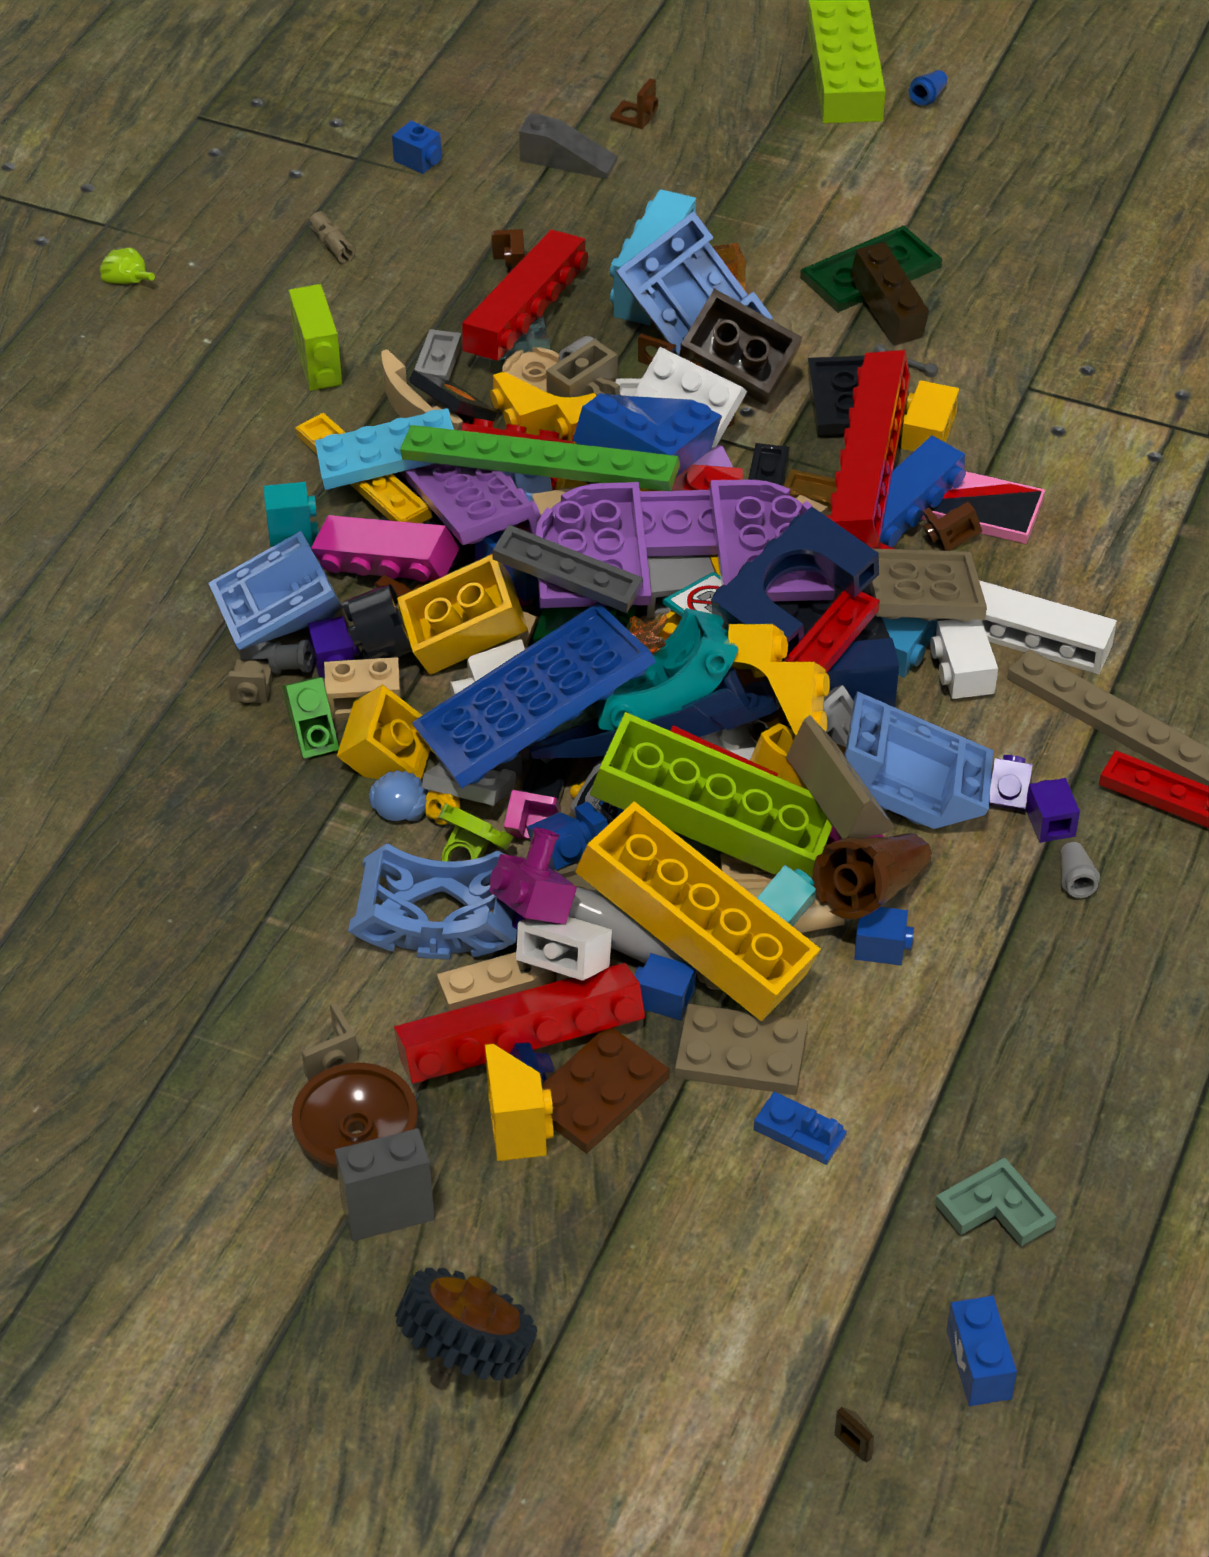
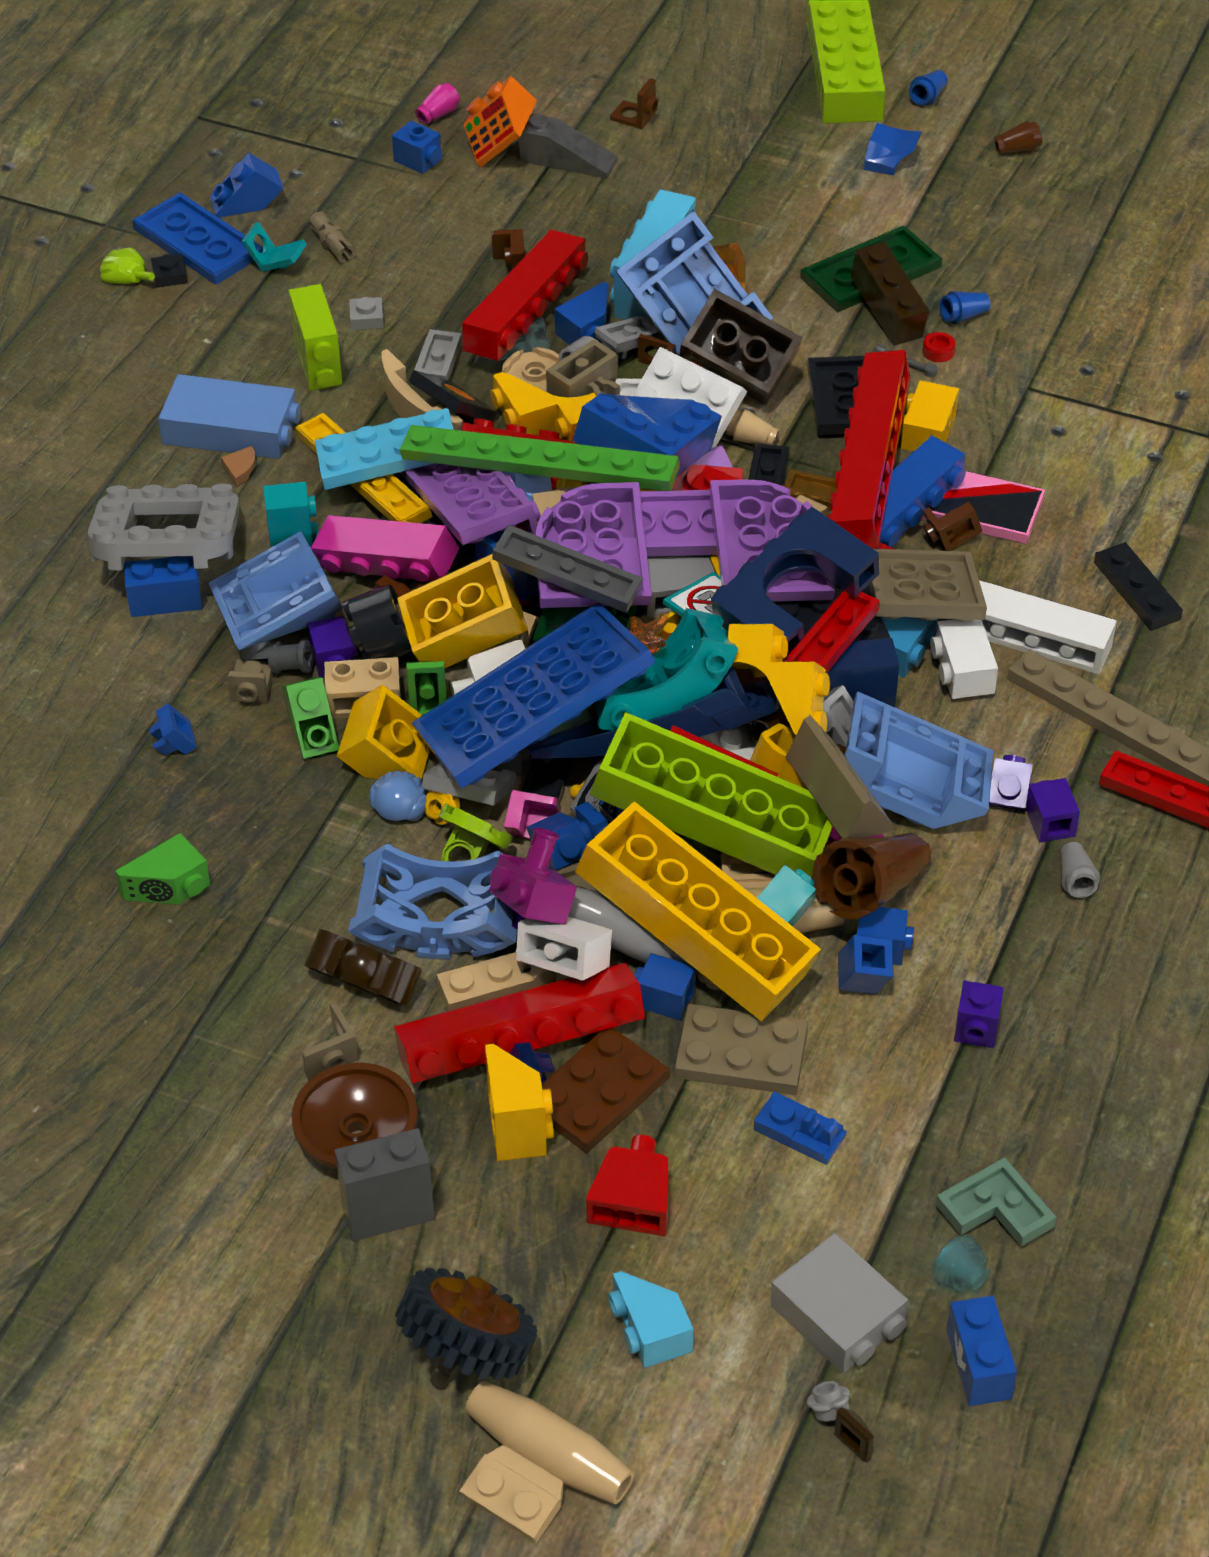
none -> light grey plate [88,483,240,570]
none -> bright green slope [115,833,211,904]
none -> blue brick [124,556,202,617]
none -> blue tile [132,192,263,285]
none -> blue tile [149,703,197,755]
none -> black plate [151,254,187,288]
none -> medium blue brick [158,374,301,459]
none -> blue slope [210,153,283,218]
none -> medium nougat tile [221,446,256,486]
none -> teal bracket [242,222,307,272]
none -> dark brown piece [304,929,423,1007]
none -> light grey plate [349,297,384,330]
none -> bright green slope [406,660,447,715]
none -> dark pink cone [415,83,460,125]
none -> tan plate [459,1381,634,1544]
none -> orange slope [463,76,538,167]
none -> blue slope [555,281,609,345]
none -> red torso [586,1134,669,1237]
none -> light grey plate [595,315,663,360]
none -> medium azure slope [608,1271,694,1368]
none -> tan cone [726,409,780,445]
none -> light grey brick [770,1233,908,1374]
none -> light grey plate [807,1381,850,1421]
none -> blue brick [838,935,893,994]
none -> blue slope [864,123,922,176]
none -> red tile [922,332,956,362]
none -> clear light blue cone [933,1235,989,1292]
none -> blue cone [939,291,990,324]
none -> dark purple brick [954,980,1004,1048]
none -> reddish brown cone [994,121,1042,155]
none -> black plate [1094,542,1183,631]

